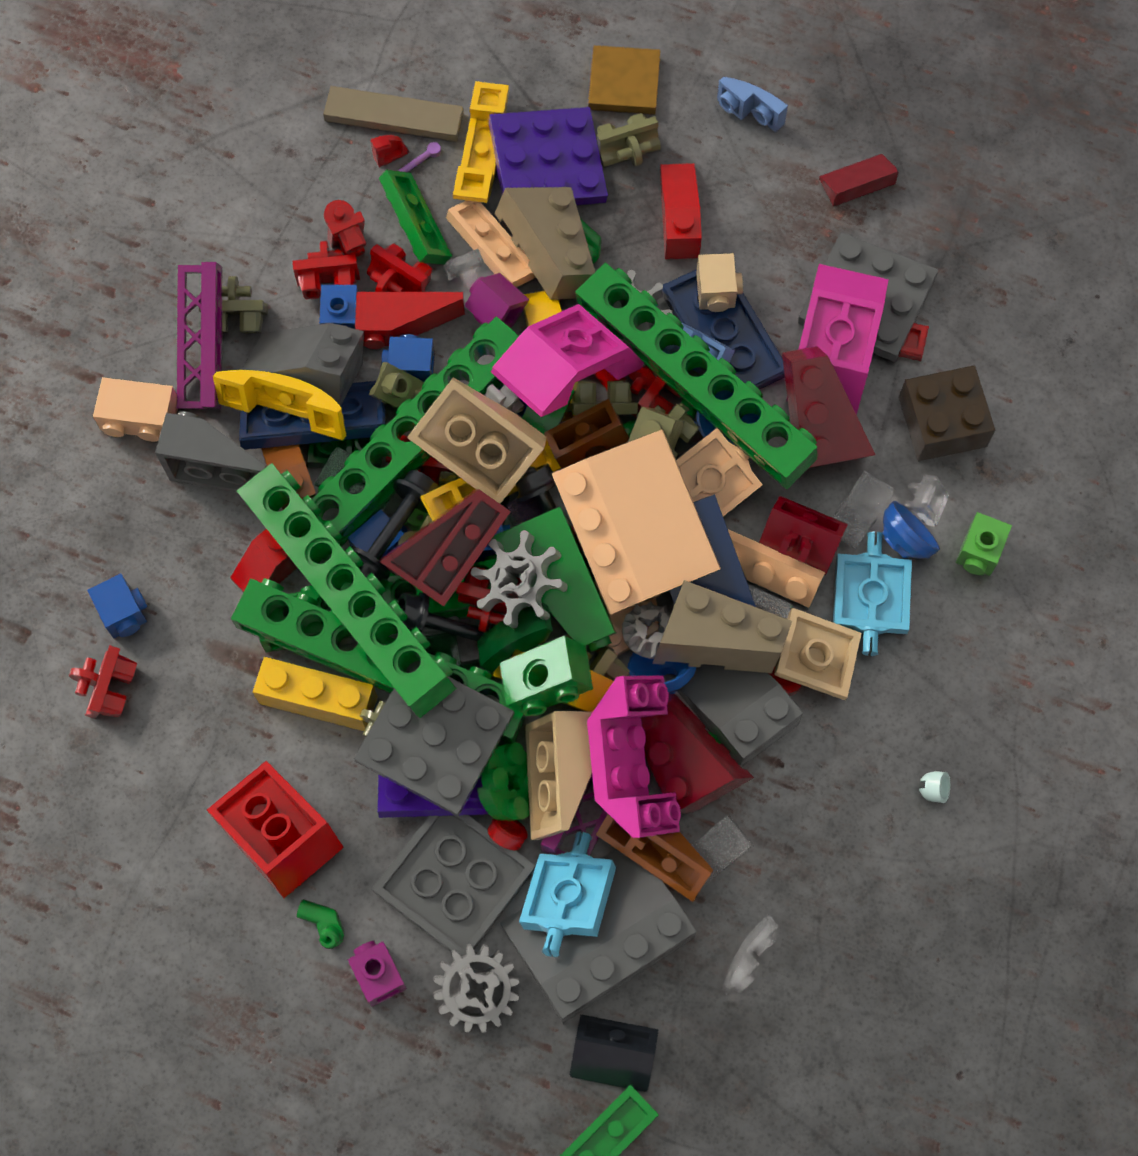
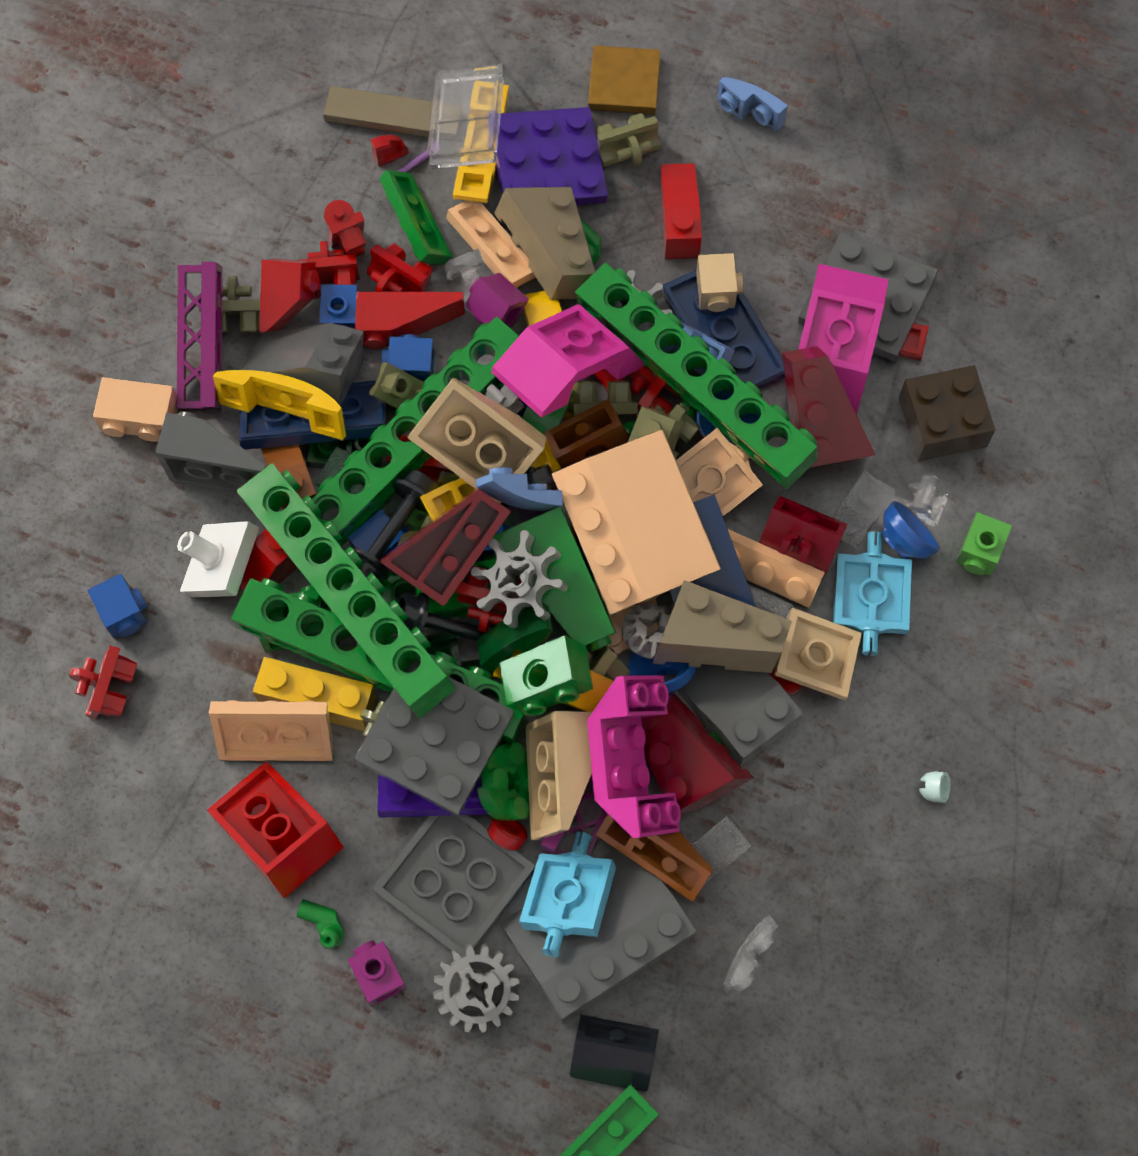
dark red slope [819,154,899,207] -> none
none -> white tile [177,521,259,597]
none -> light nougat plate [209,700,334,761]
none -> red slope [259,258,319,332]
none -> clear piece [427,63,505,169]
none -> medium blue slope [476,467,563,511]

